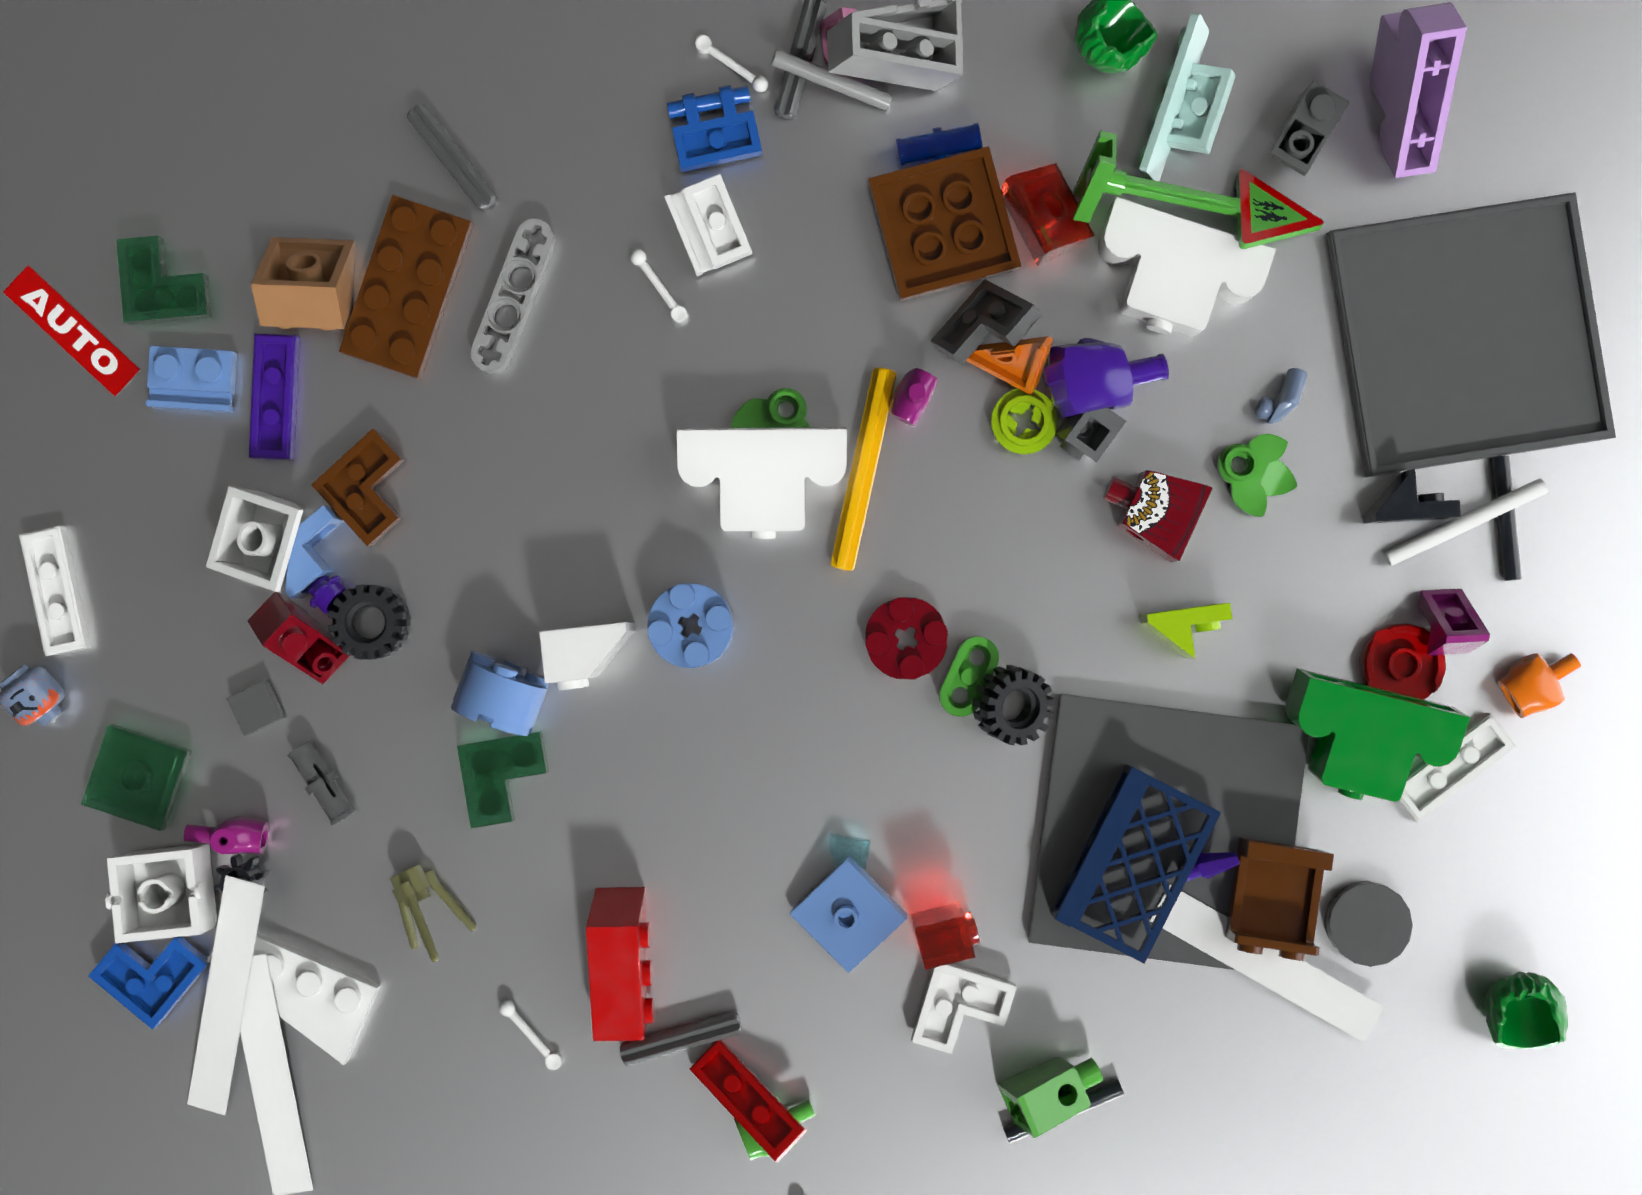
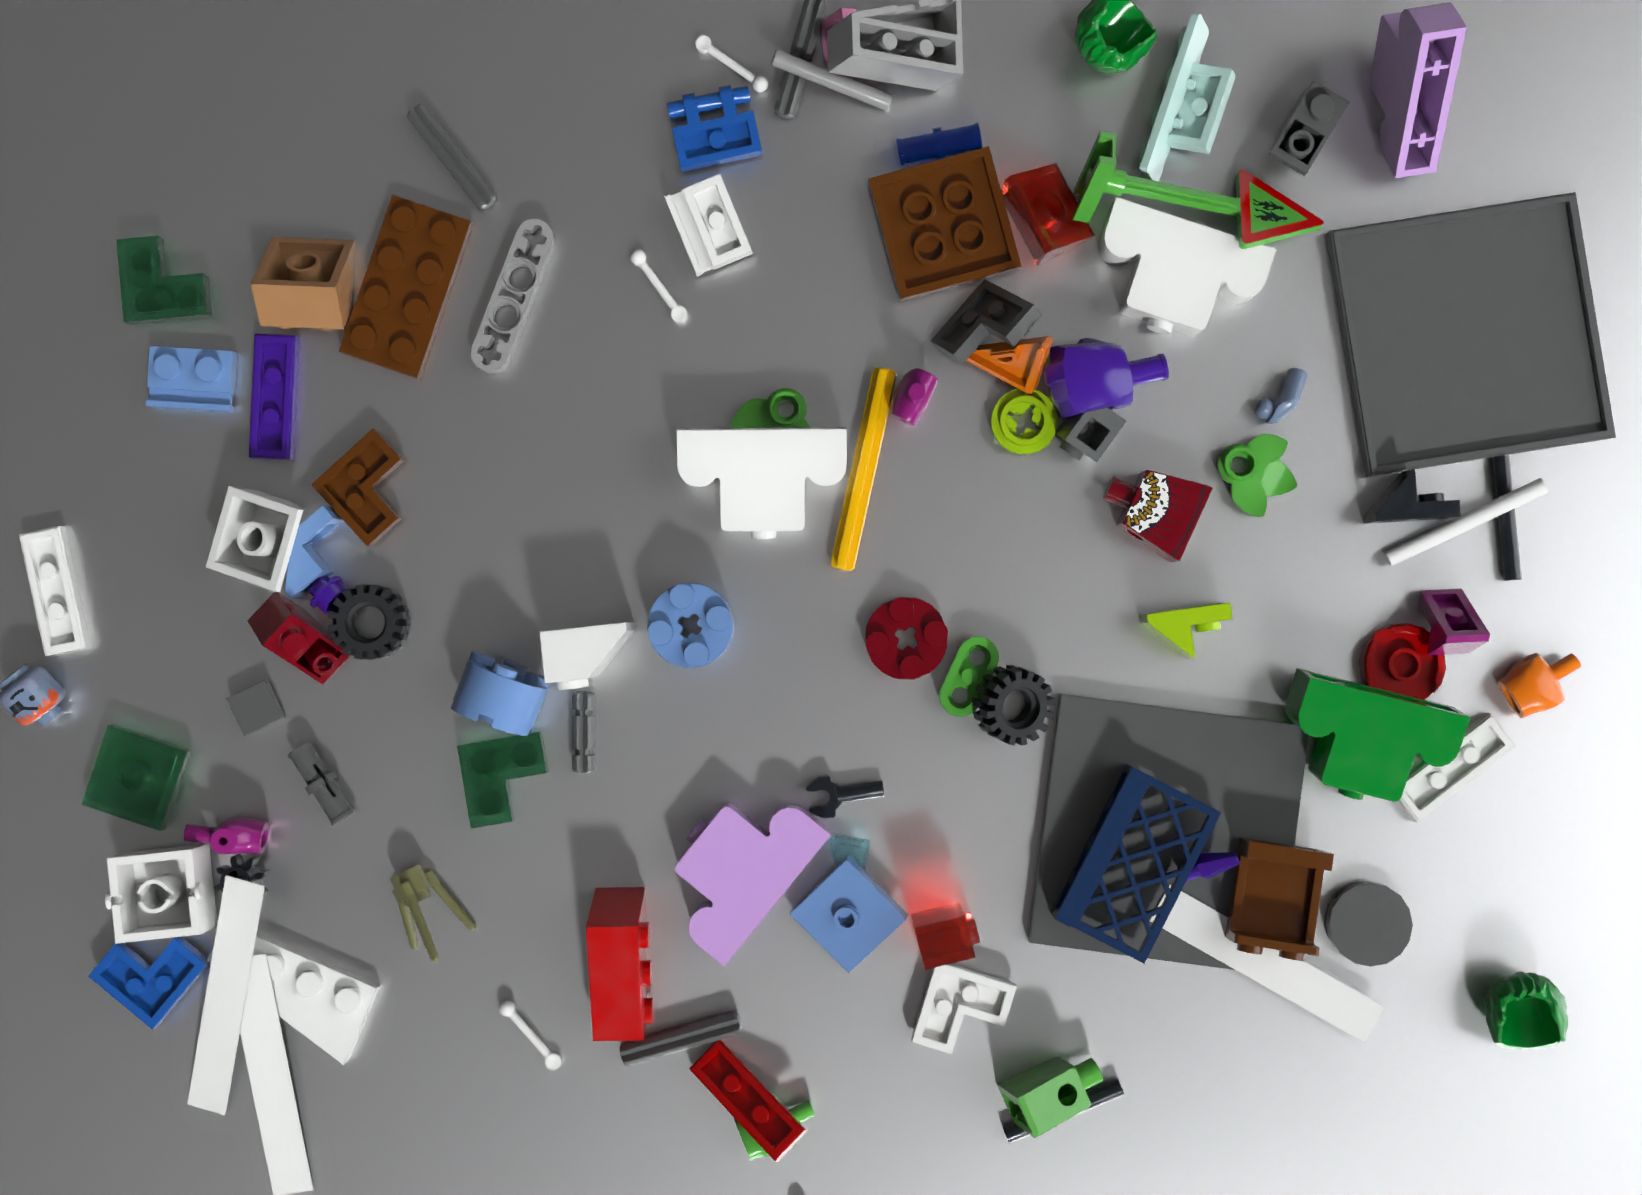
red sticker [3,265,140,396] -> none
none -> dark grey axle [572,691,596,773]
none -> lavender brick [675,802,831,967]
none -> black bar [806,775,885,818]

